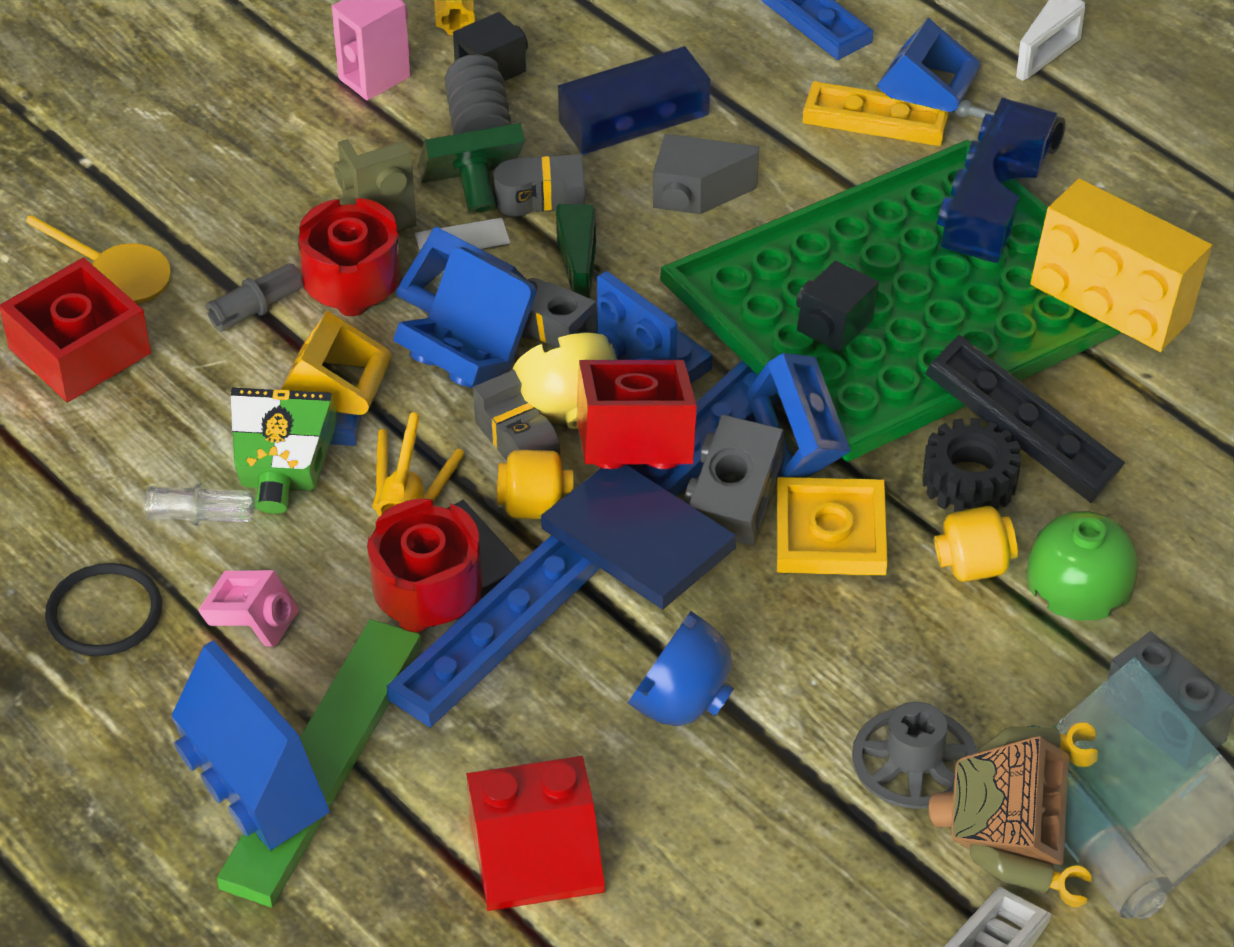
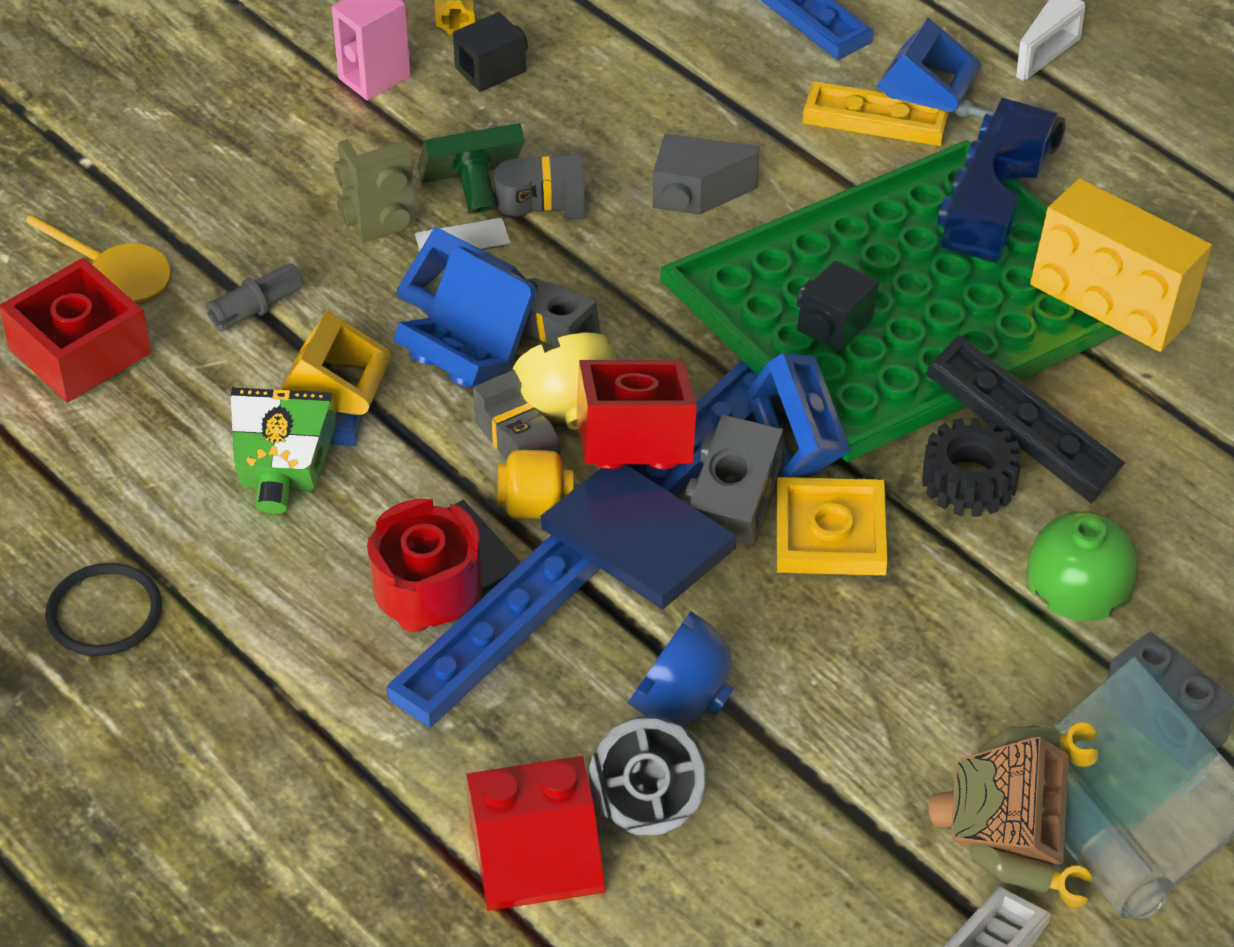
clear axle [145,483,255,526] -> none
blue slope [171,640,330,851] -> none
bright pink bracket [198,570,299,647] -> none
bright green tile [217,619,422,908] -> none
red brick [298,198,402,317] -> none
yellow plant [372,412,464,517] -> none
dark grey piece [445,54,511,135] -> none
dark green slope [556,204,597,299] -> none
clear blue brick [558,46,710,155] -> none
blue bracket [597,271,713,384] -> none
dark grey wheel [852,702,977,809] -> none
yellow head [934,506,1018,582] -> none
none -> dark grey cylinder [589,716,708,835]

